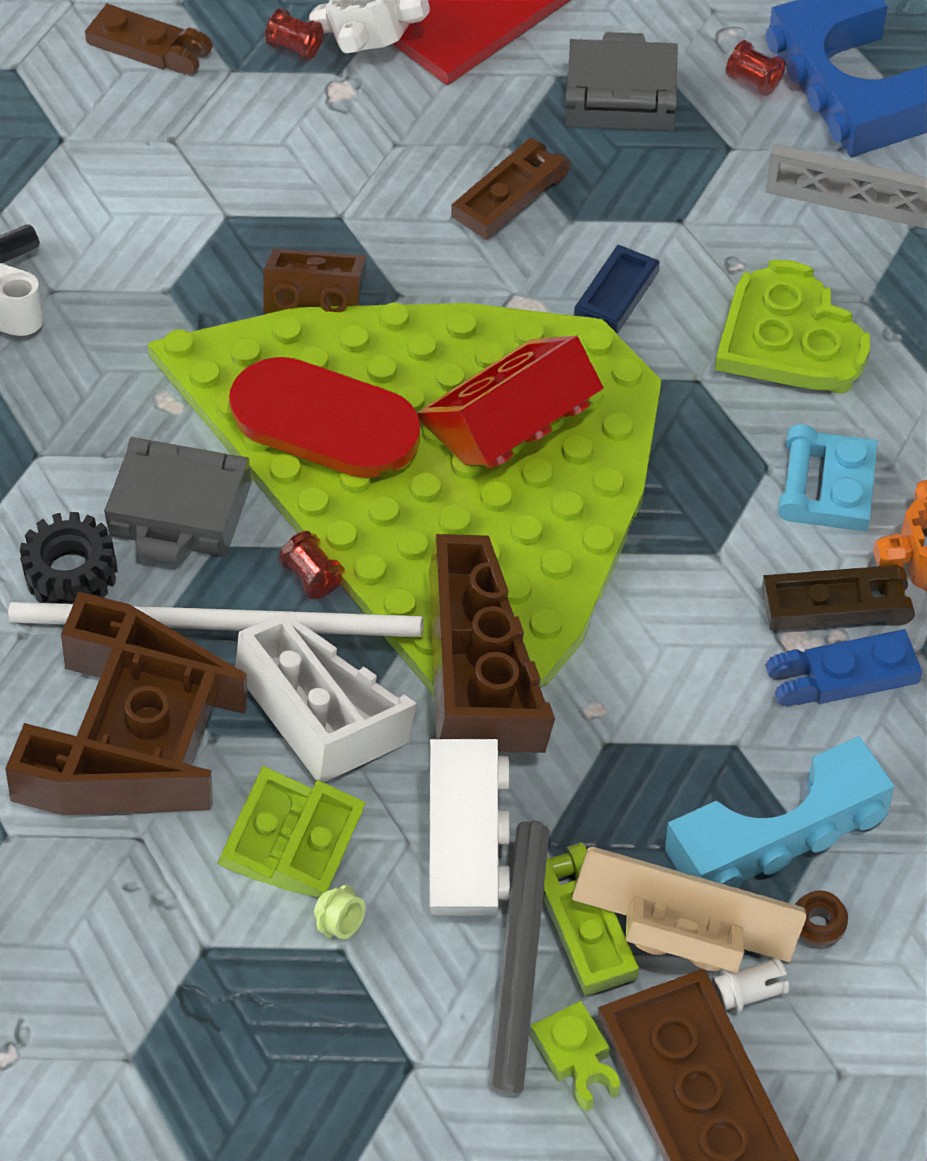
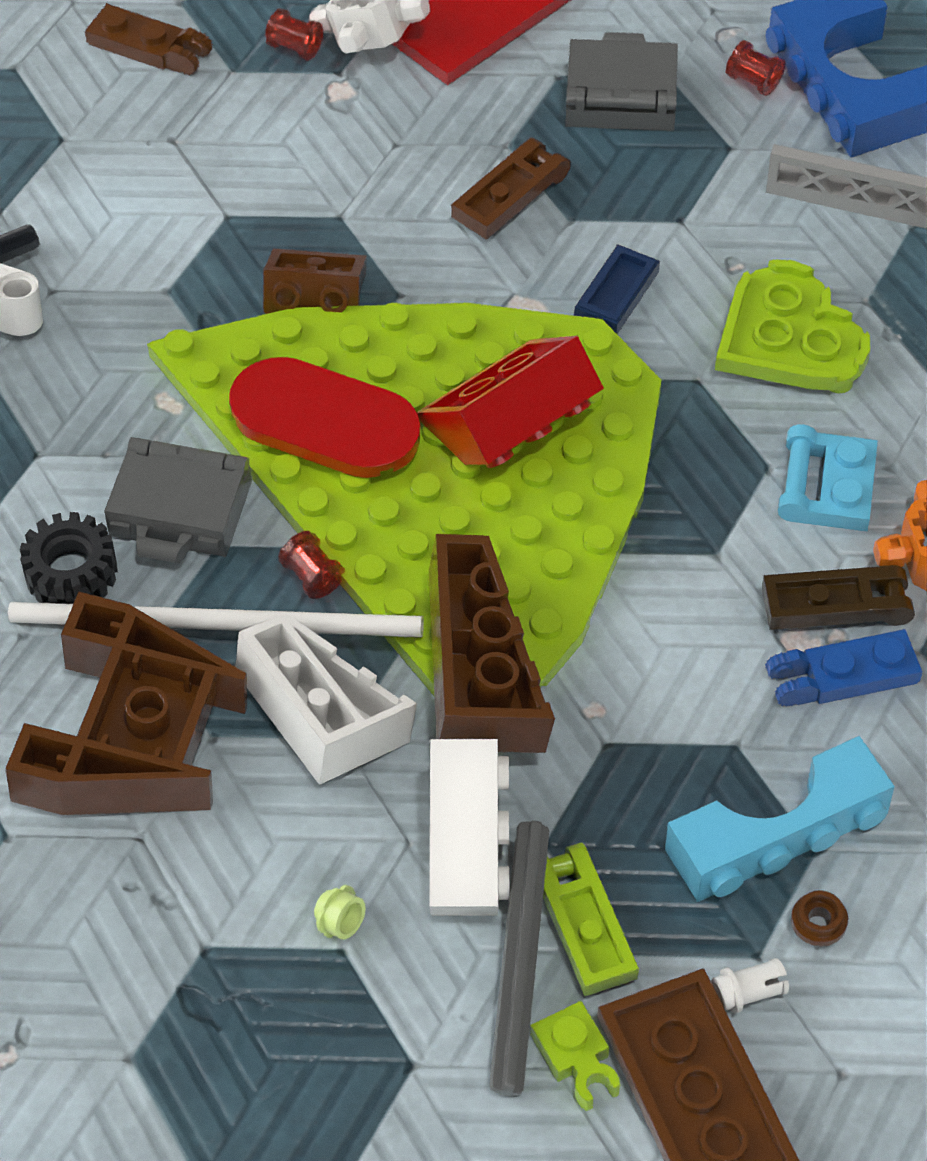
lime slope [216,765,366,897] -> none
tan bracket [572,847,806,973] -> none

